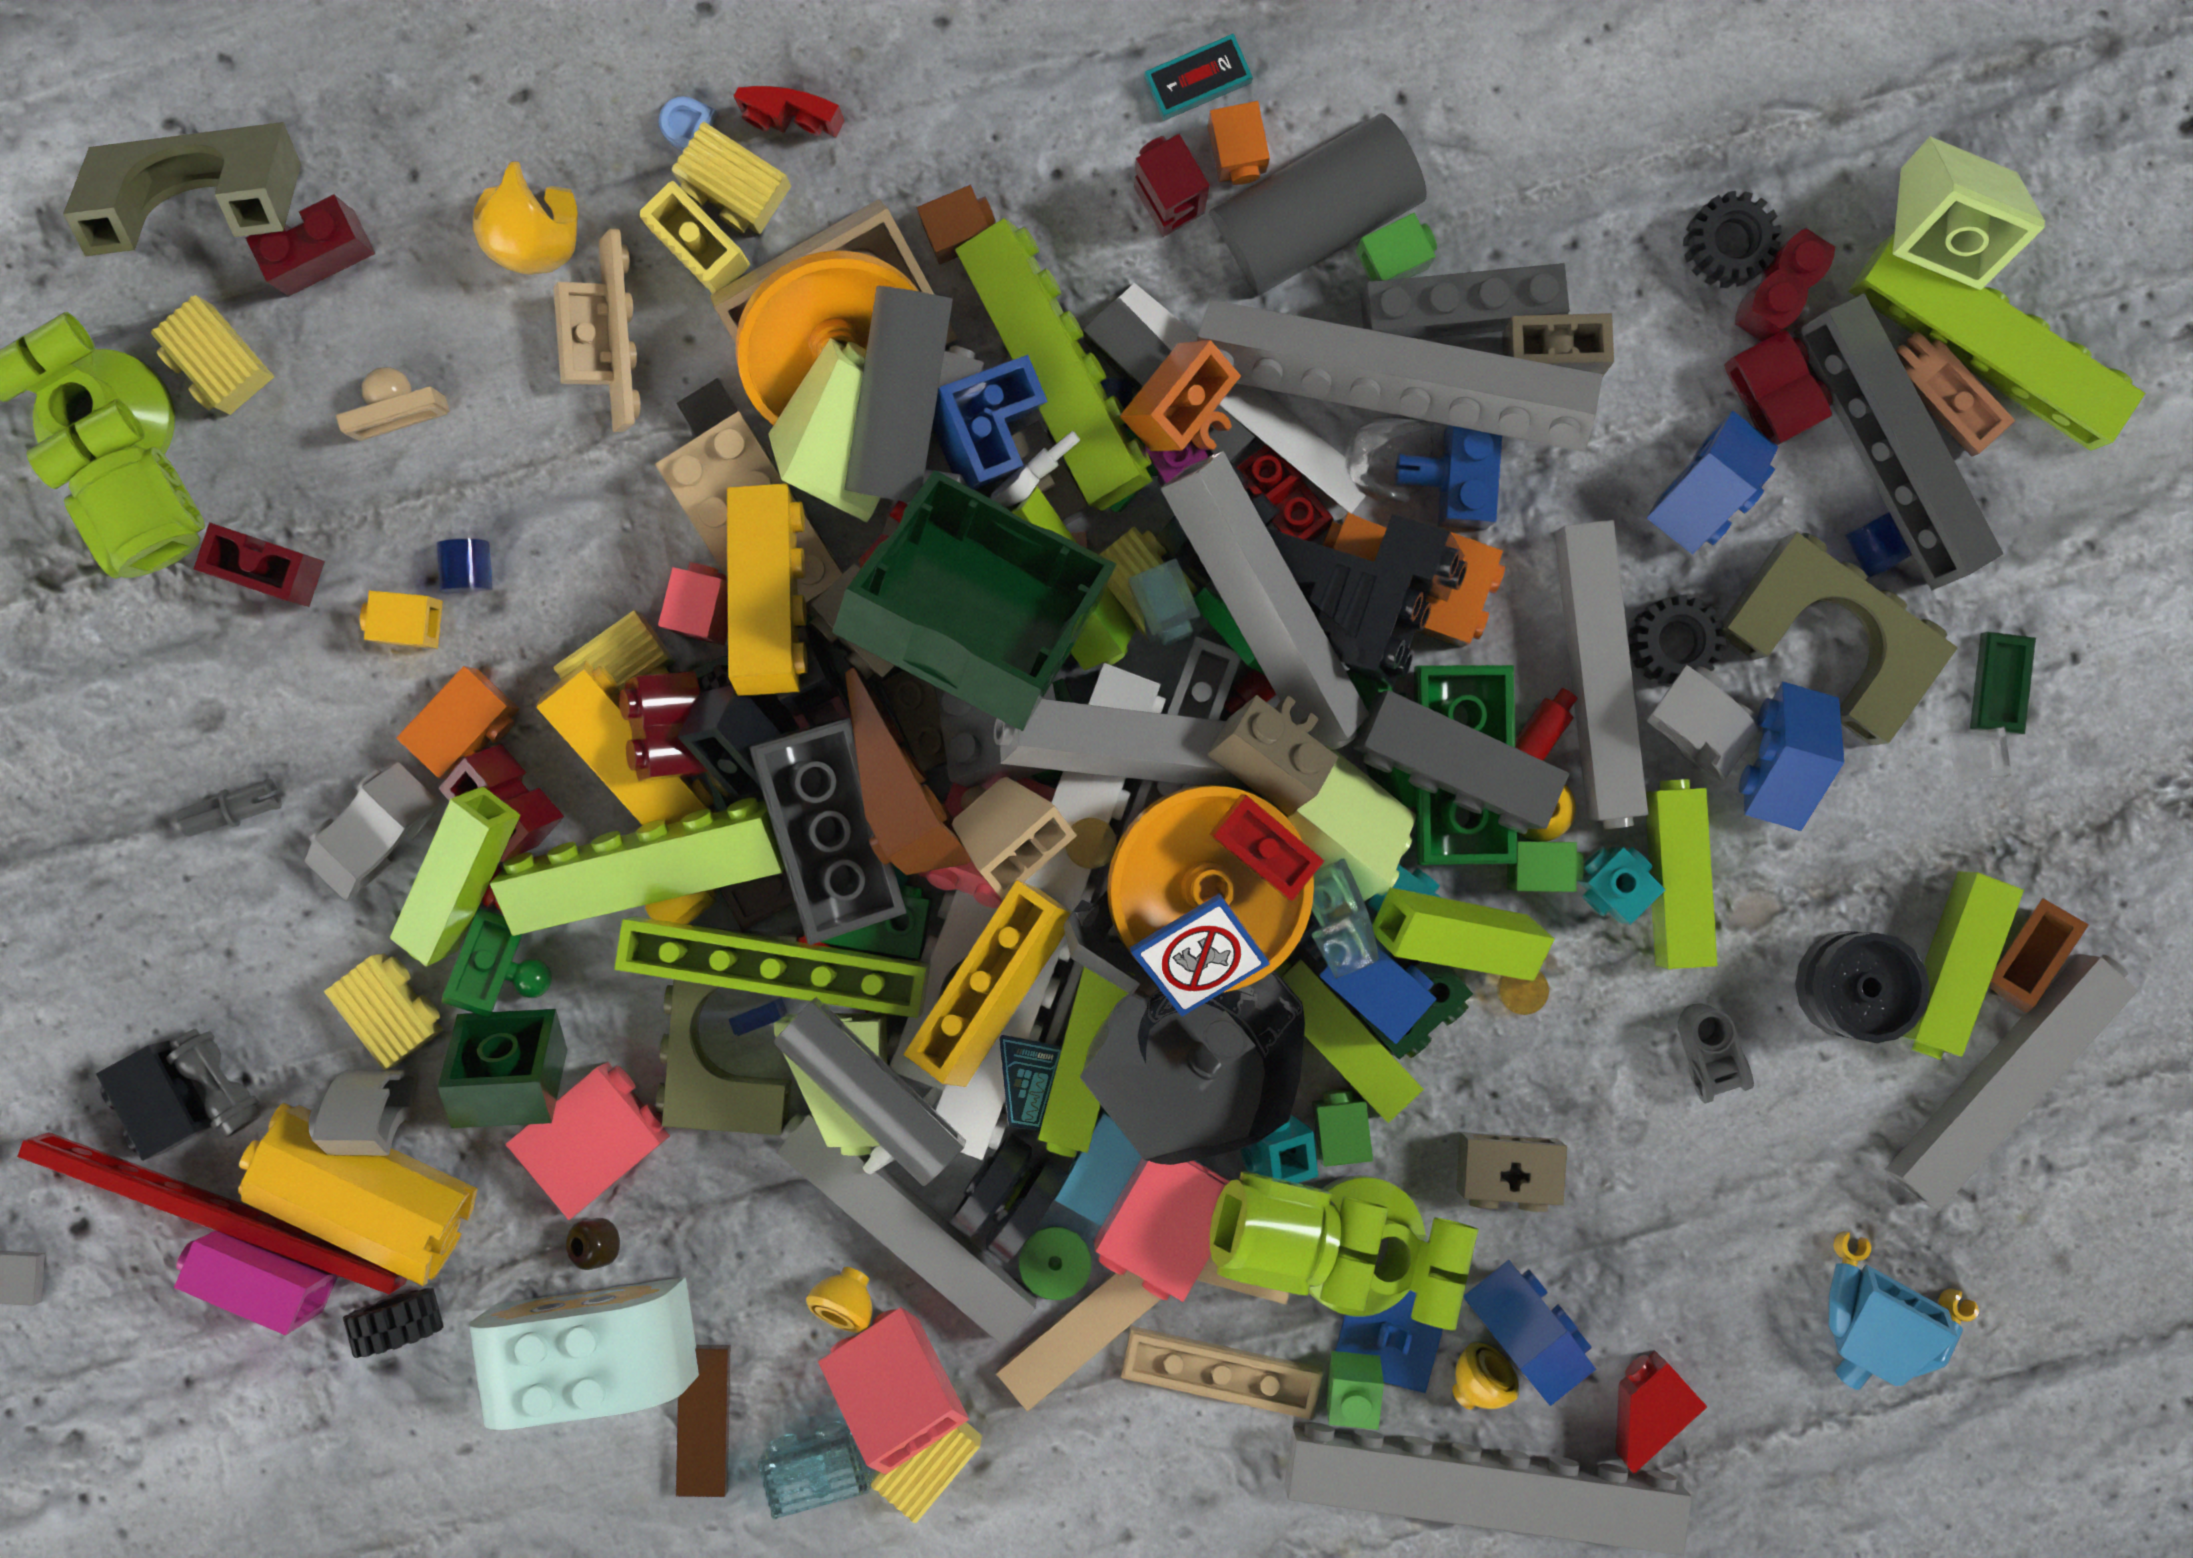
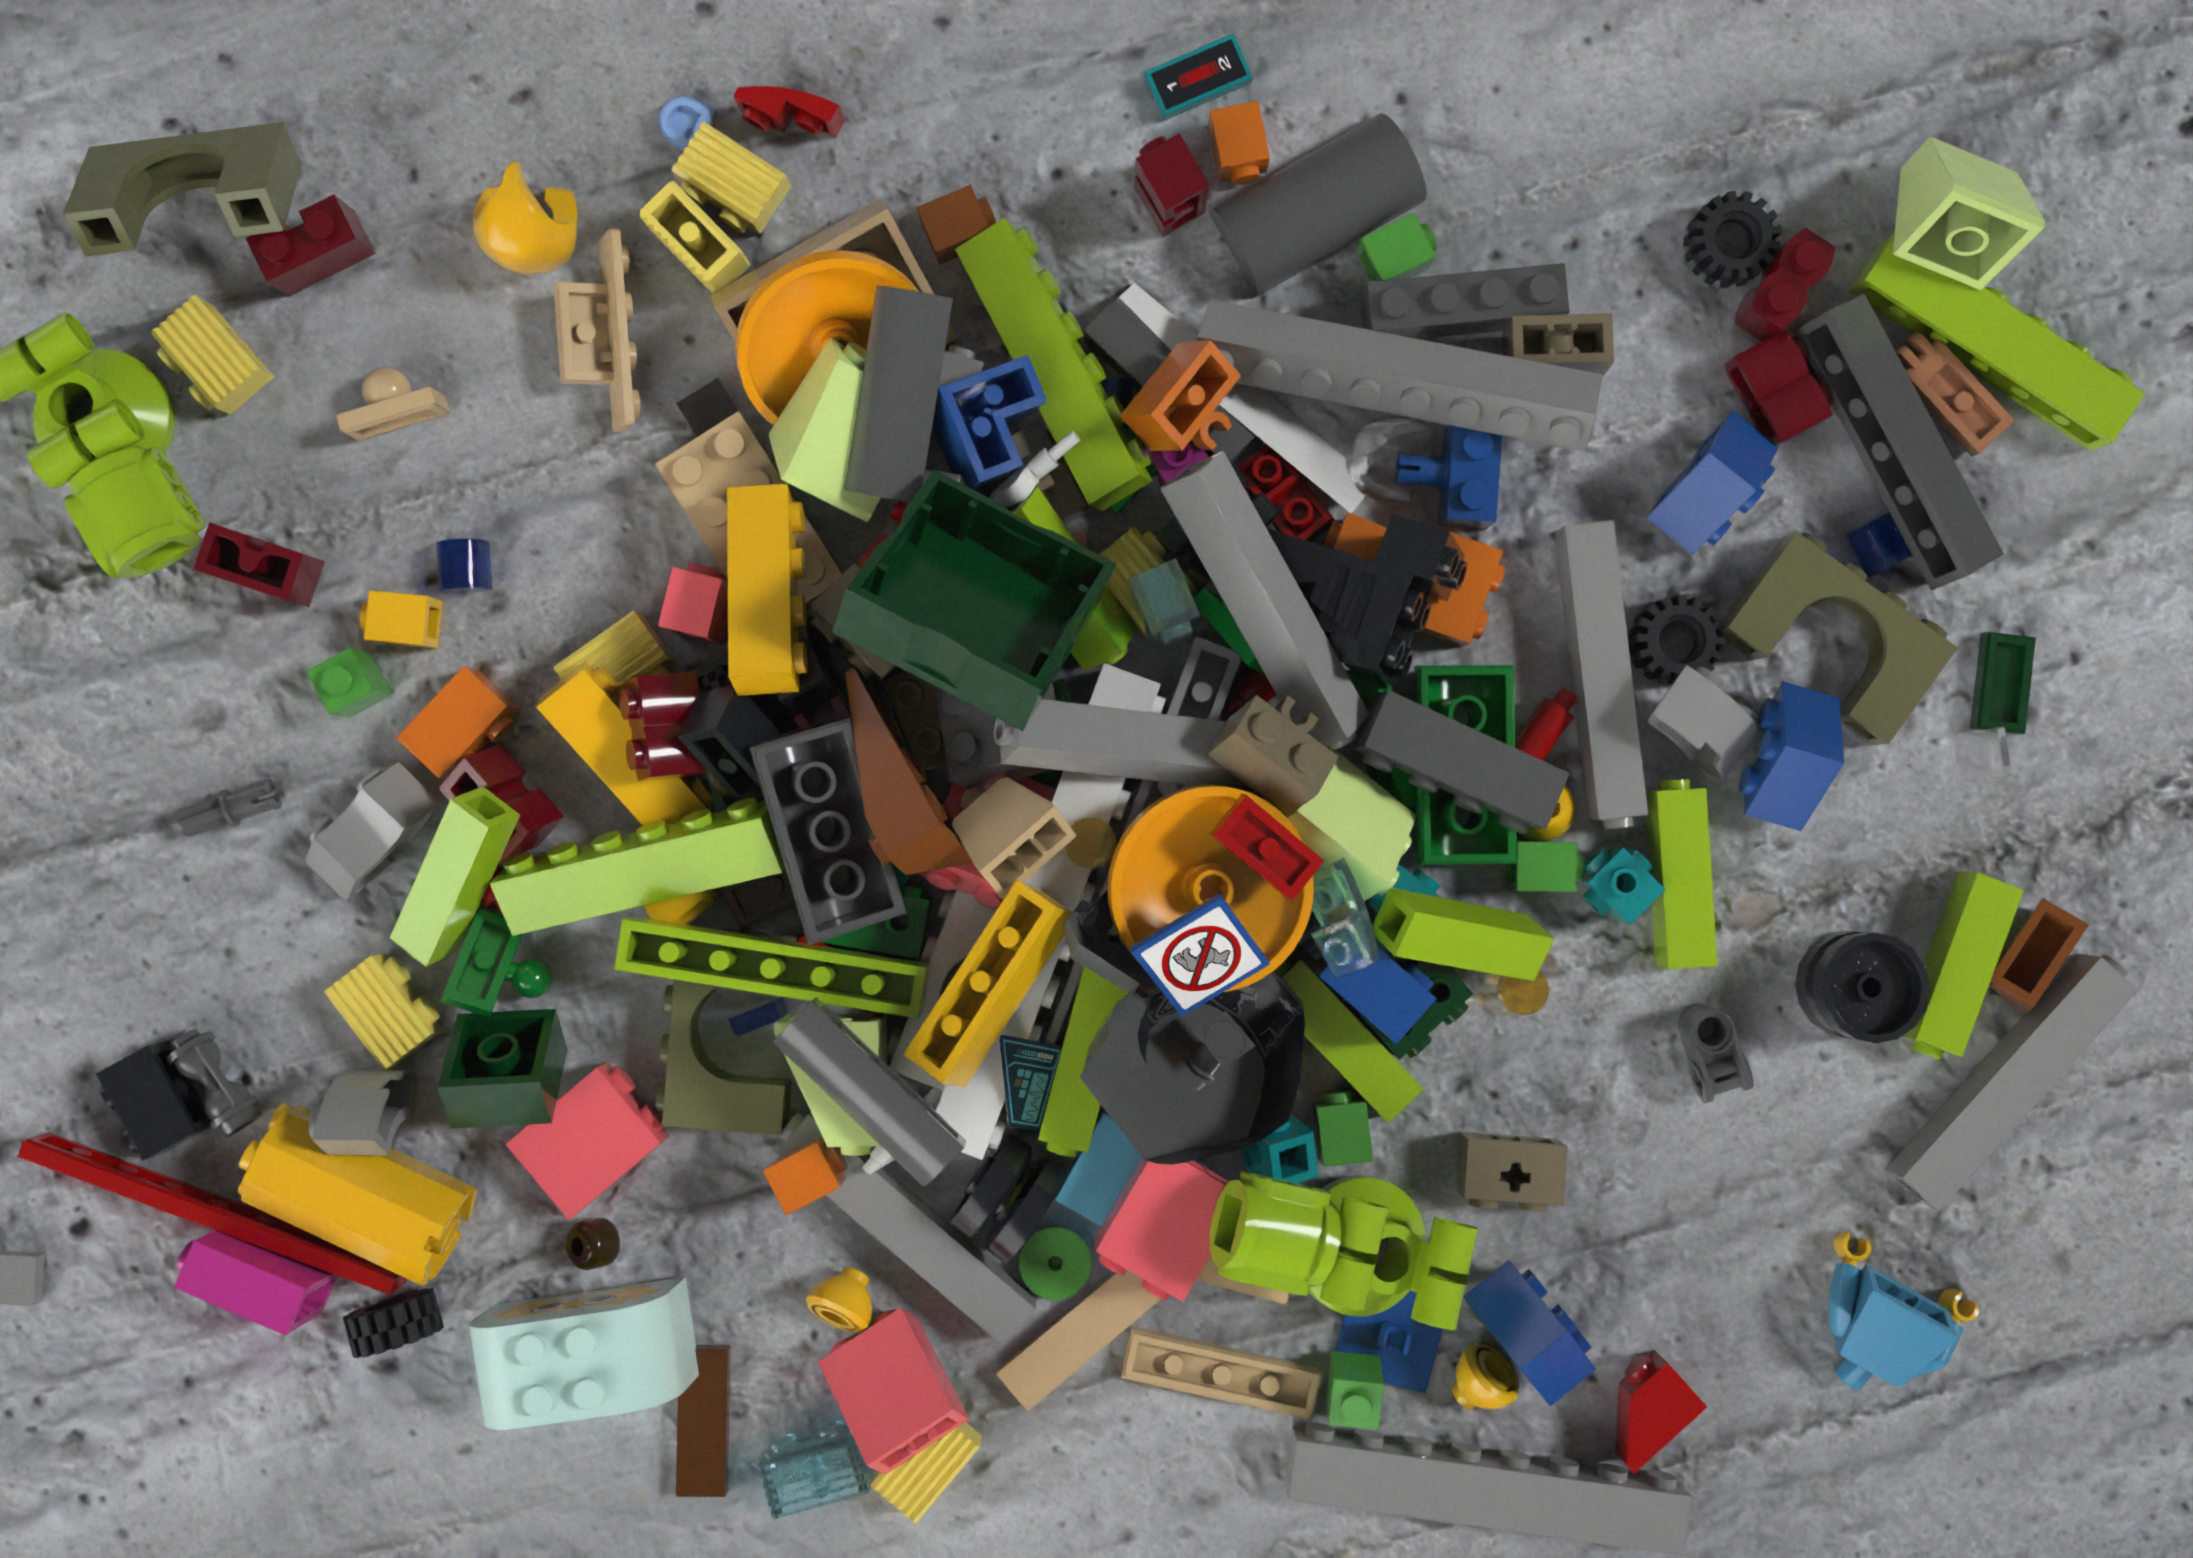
none -> bright green brick [306,647,393,718]
none -> orange brick [762,1135,848,1216]

